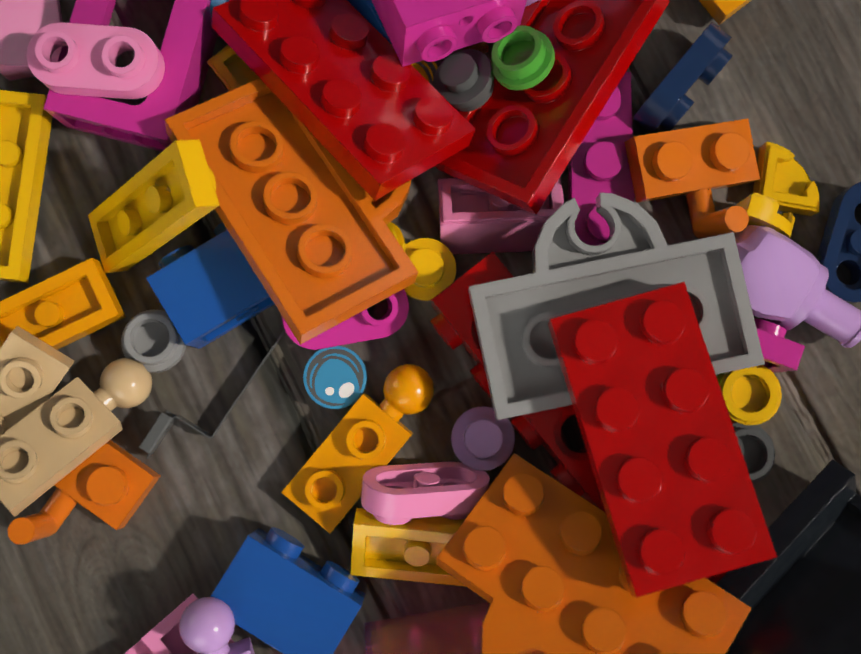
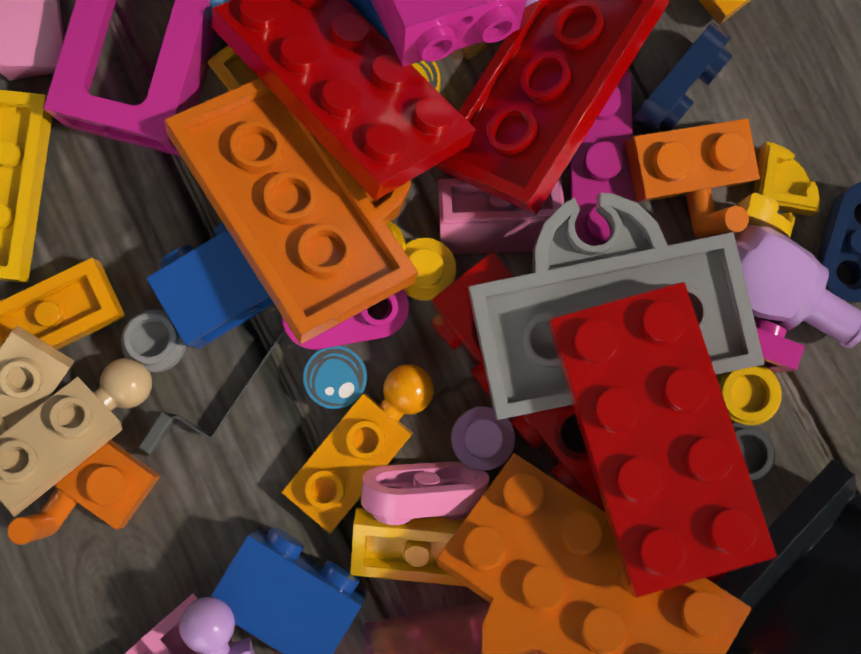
bright pink plate [27,22,165,99] -> none
yellow plate [88,139,220,274] -> none
dark grey plate [433,49,494,112] -> none
bright green plate [491,25,555,90] -> none

